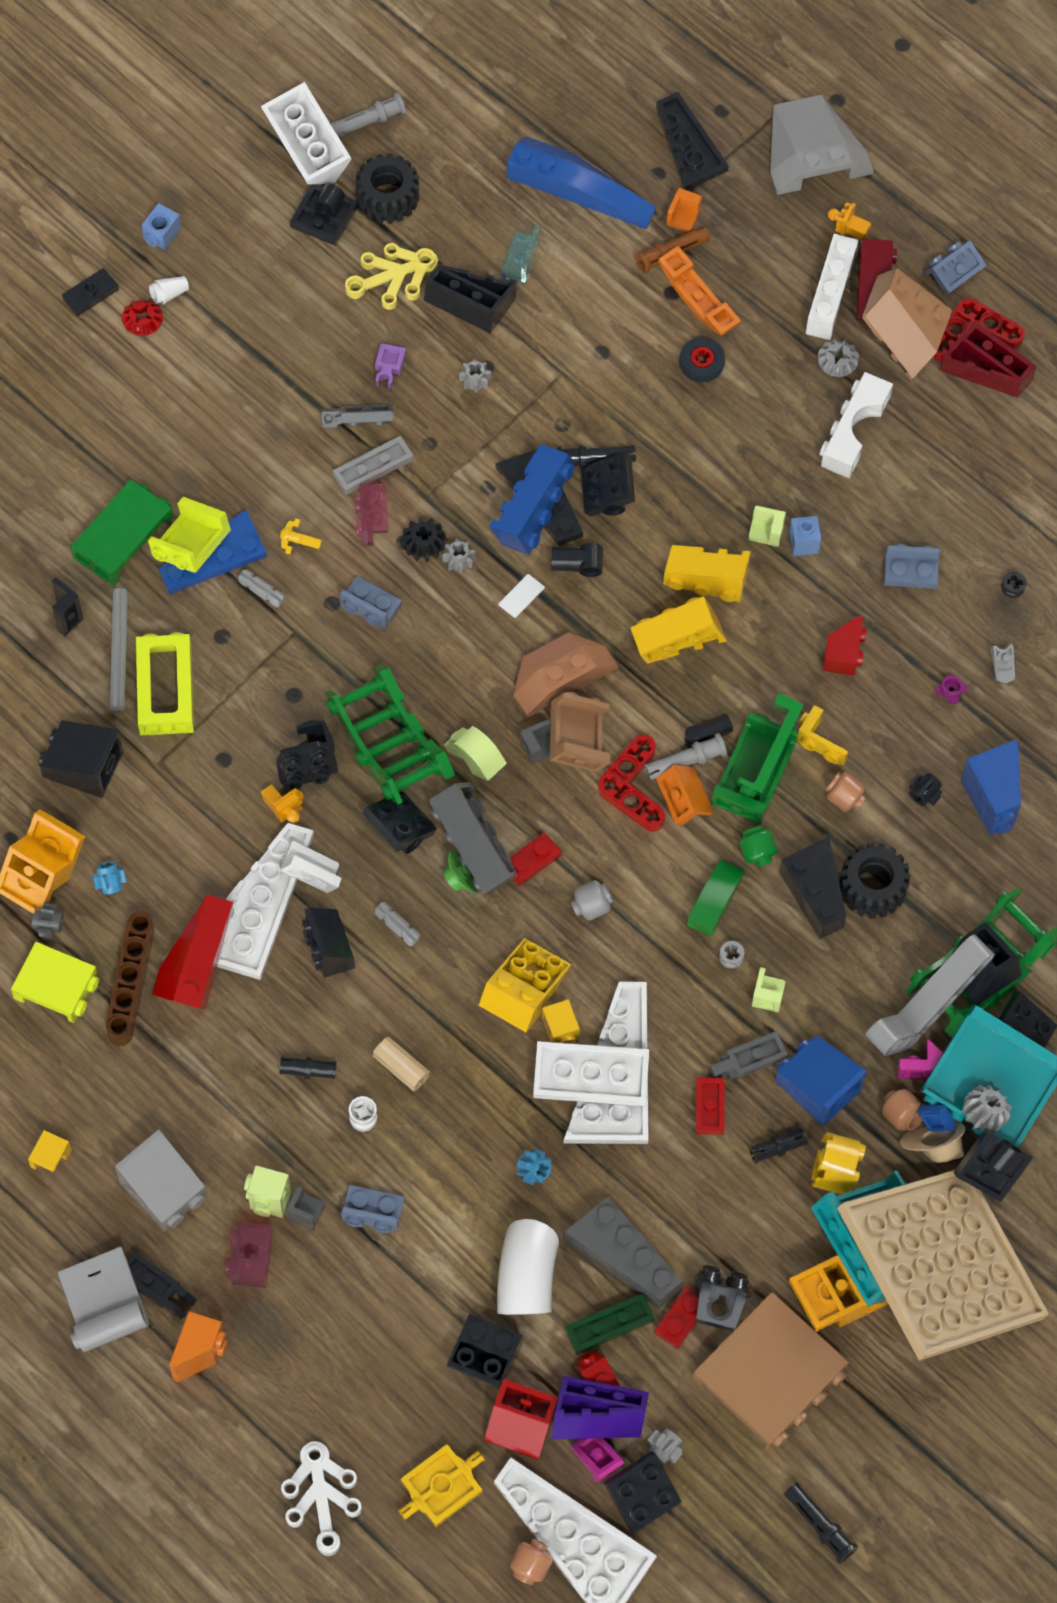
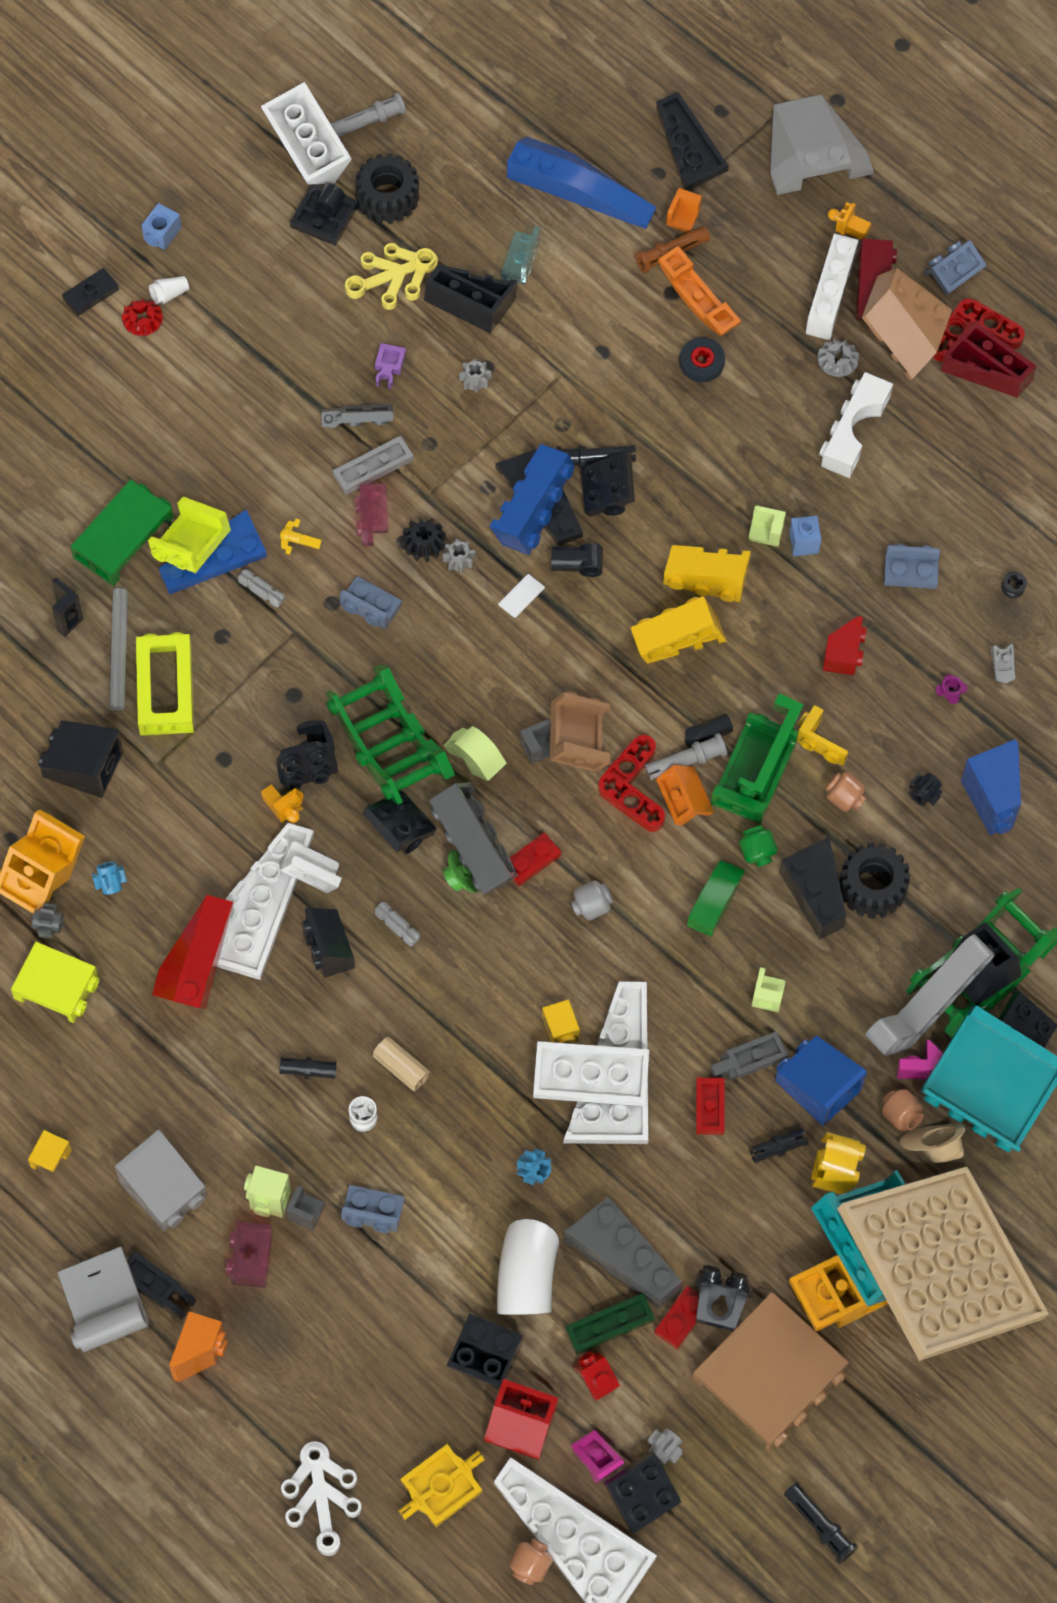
reddish brown beam [106,911,154,1046] -> none
yellow slope [479,938,572,1032] -> none
nougat wedge [513,632,619,718] -> none
dark purple wedge [551,1376,649,1439] -> none
light grey bush [719,941,745,969] -> none
blue tile [918,1105,956,1132] -> none
black plate [954,1128,1033,1202] -> none
light grey gear [962,1084,1012,1132] -> none

